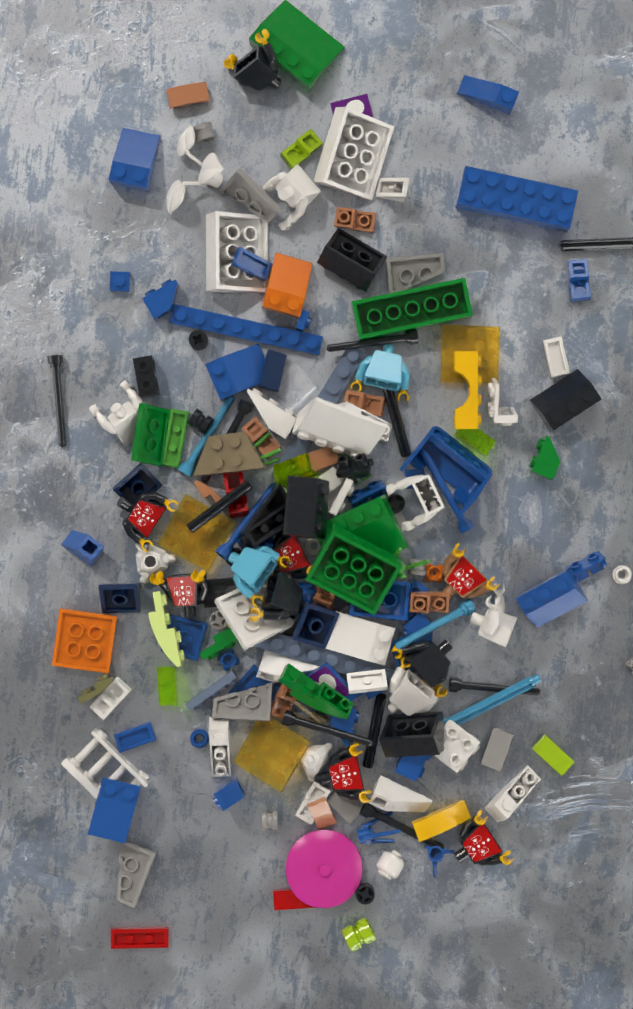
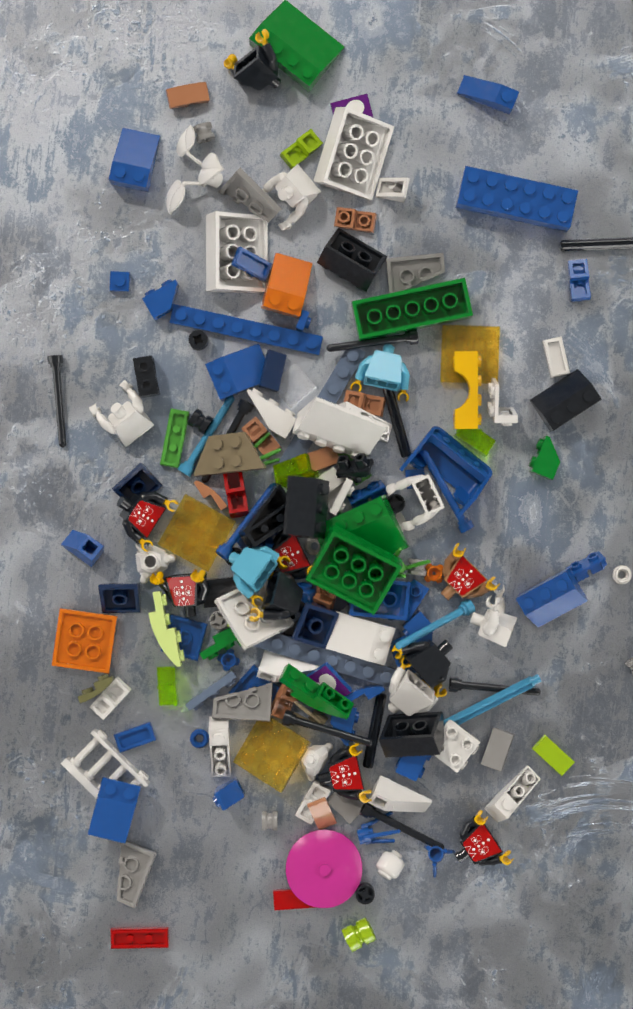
green tile [131,403,170,467] -> none
black axle [187,481,253,533] -> none
white plate [346,669,388,694] -> none
nougat slope [410,591,450,614] -> none
yellow slope [411,800,471,842] -> none

